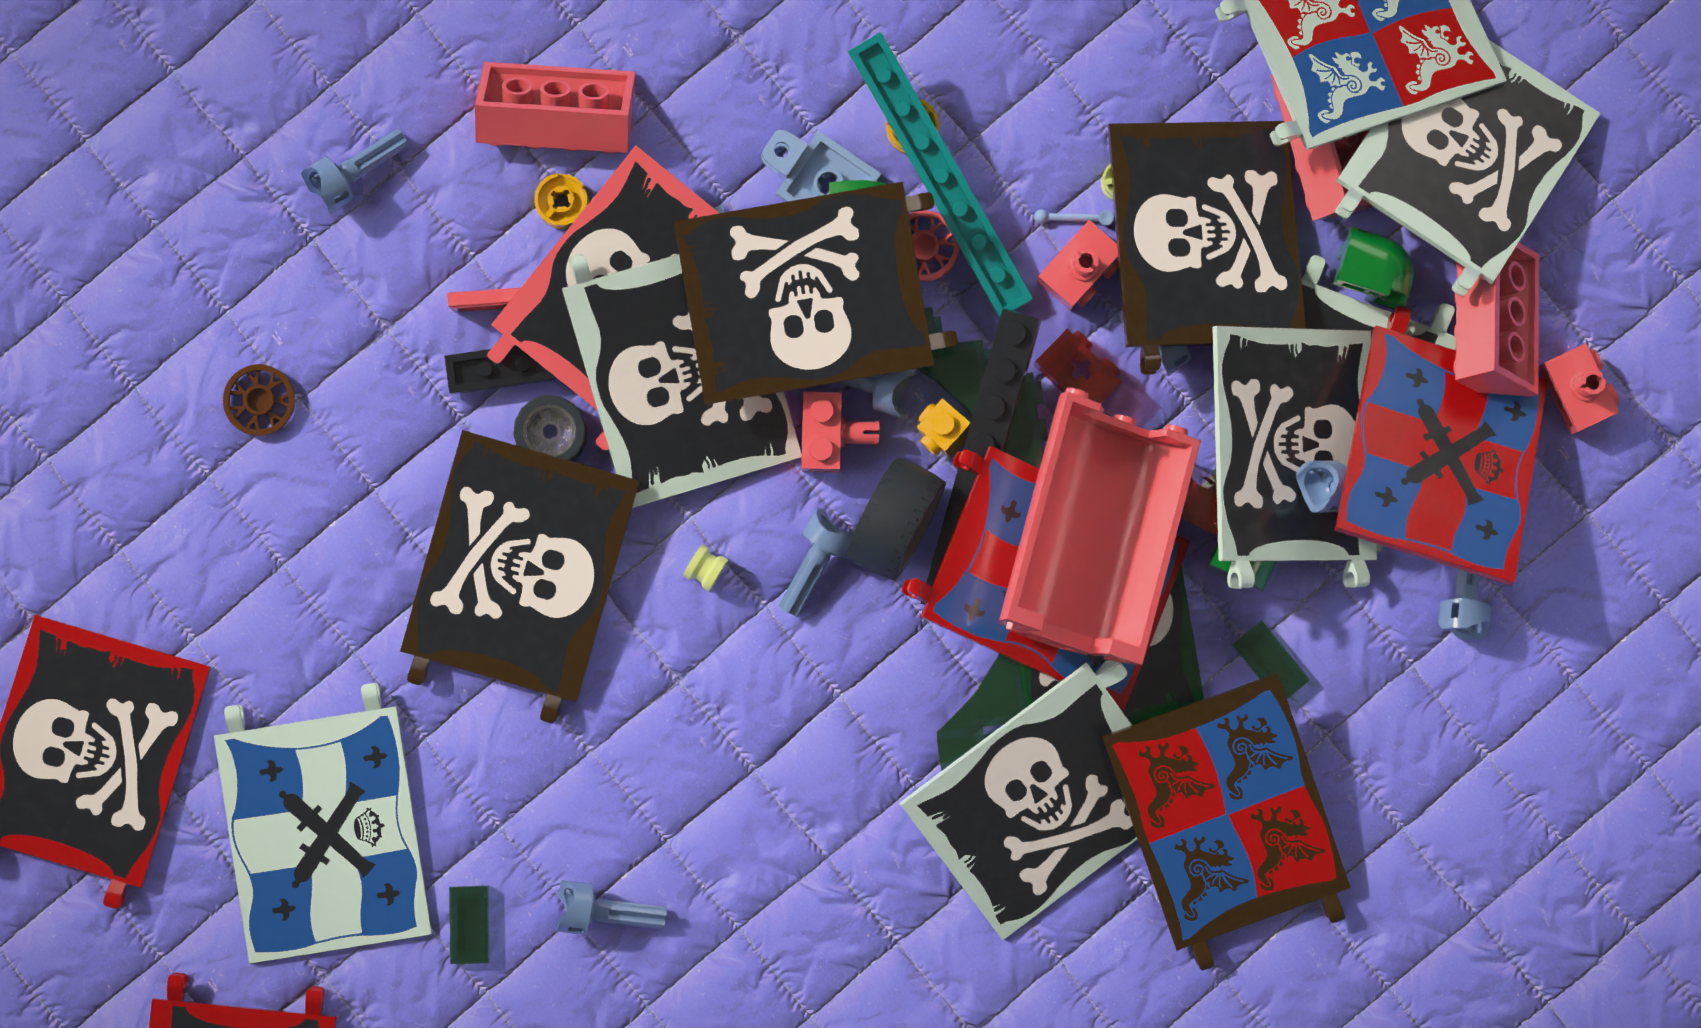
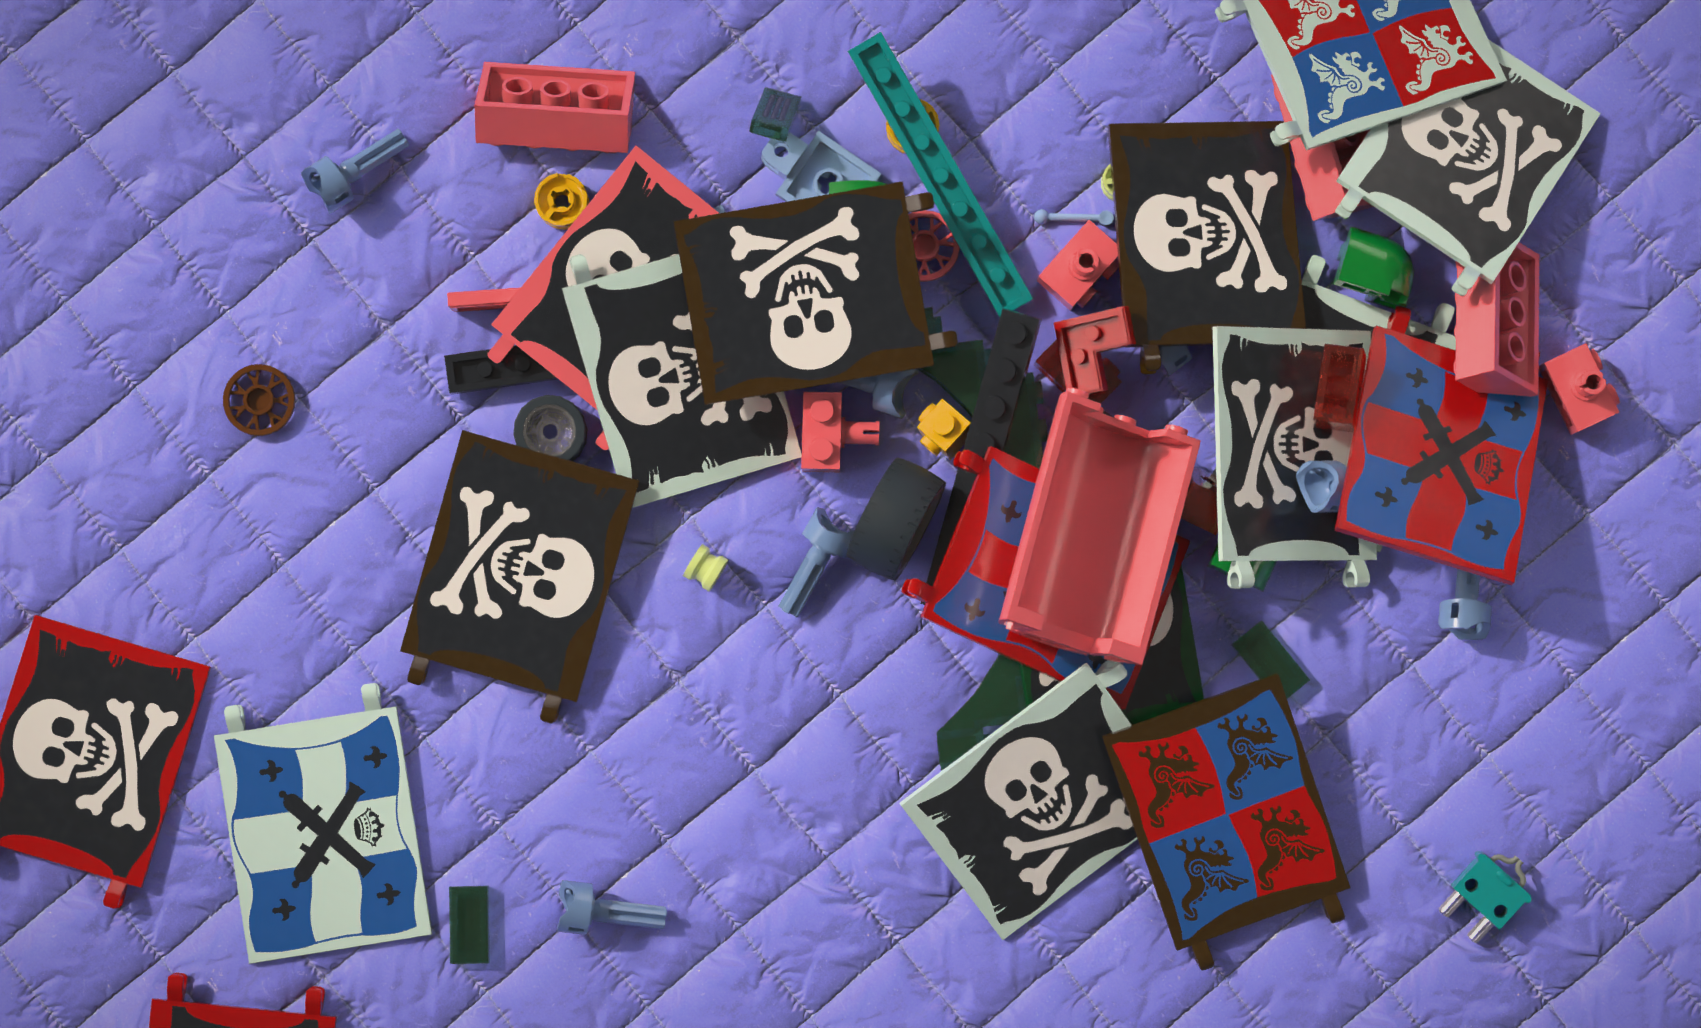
none -> tile [749,87,802,142]
none -> tile [1054,306,1136,394]
none -> clear red brick [1313,344,1367,432]
none -> teal piece [1439,851,1532,943]

